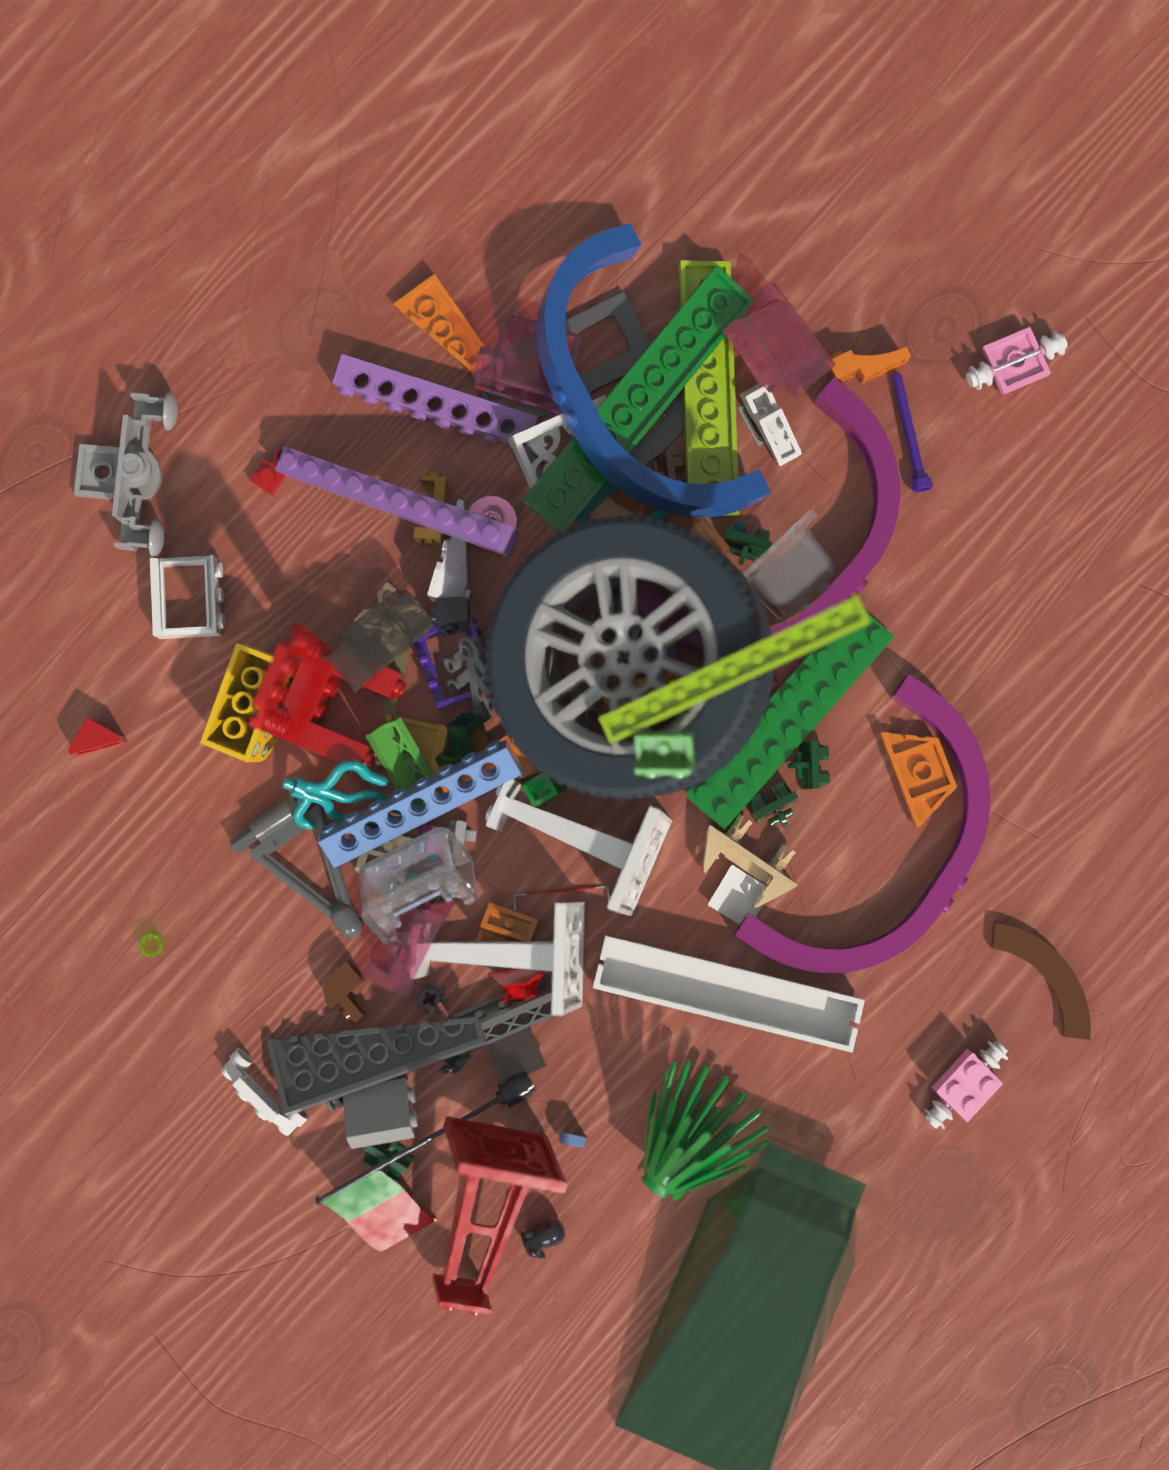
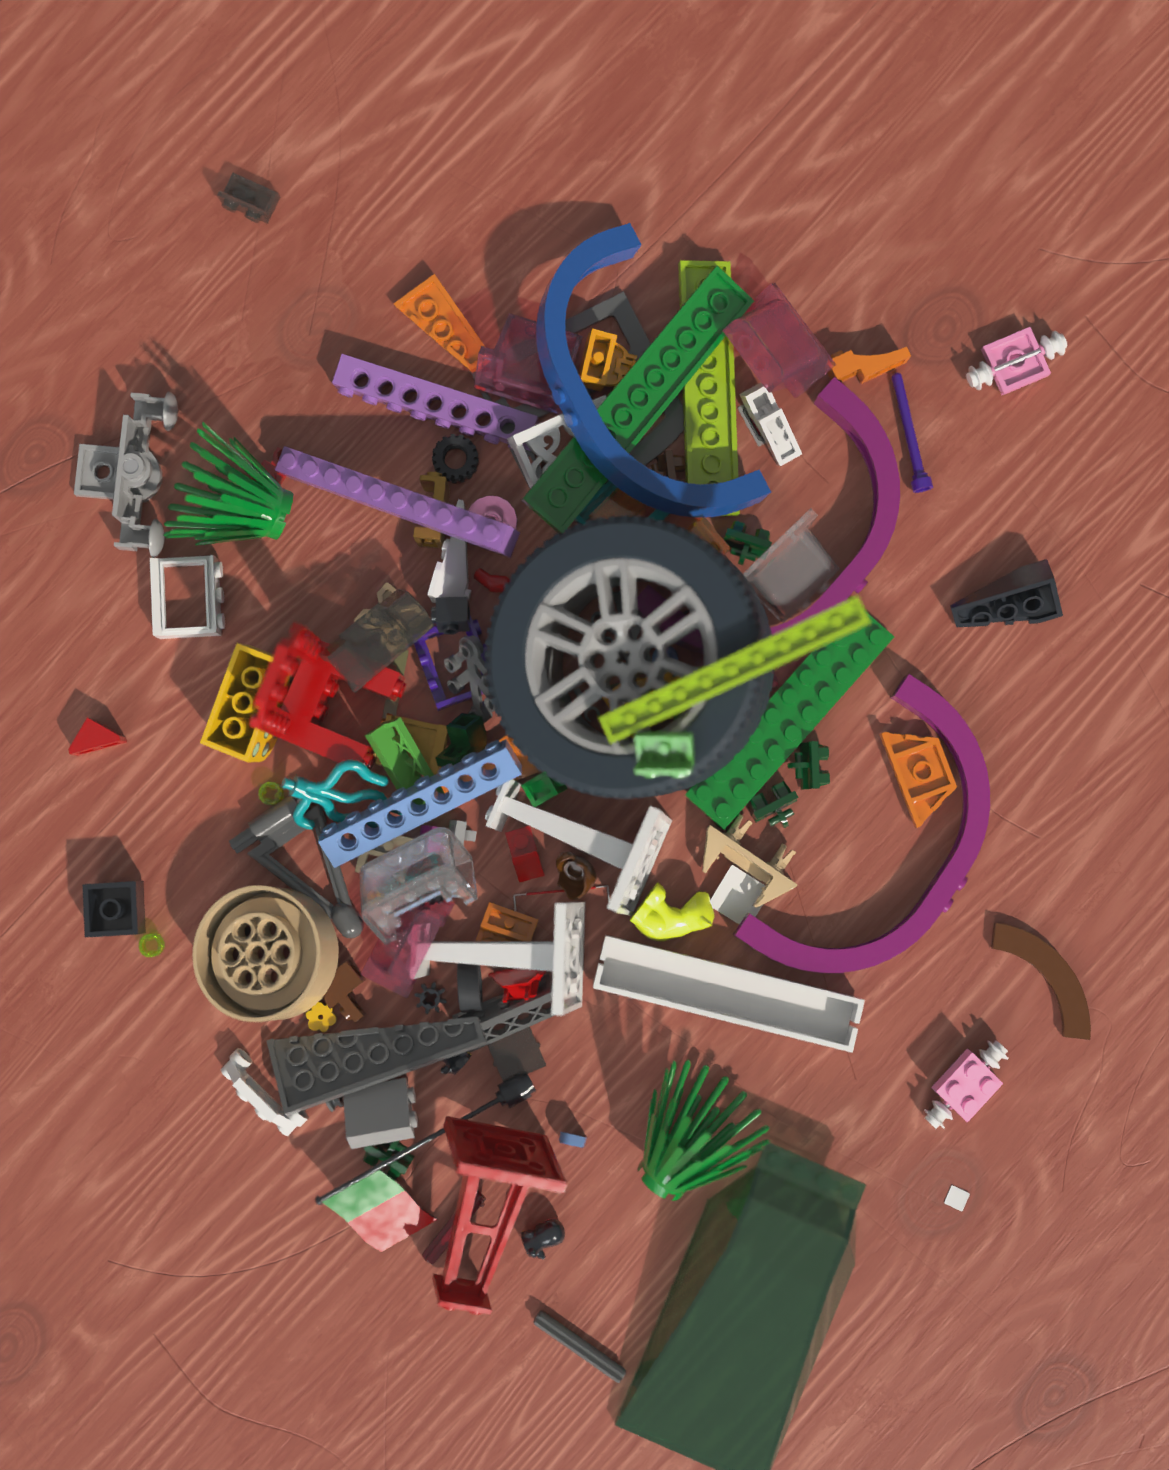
none -> black brick [82,881,146,938]
none -> green plant [163,422,294,545]
none -> tan wheel [193,886,339,1022]
none -> clear smoke bracket [217,173,280,224]
none -> clear neon green bush [258,782,284,805]
none -> yellow plant [306,1002,337,1032]
none -> dark red axle [422,1190,486,1264]
none -> black tyre [432,434,479,484]
none -> black tyre [457,963,483,1012]
none -> red arm [474,568,511,593]
none -> red slope [505,825,545,883]
none -> dark grey axle [533,1311,626,1383]
none -> reddish brown hair [556,851,597,900]
none -> light orange brick [578,328,637,392]
none -> neon yellow animal [630,882,714,941]
none -> white sticker [944,1185,970,1211]
none -> black wedge [950,559,1063,628]

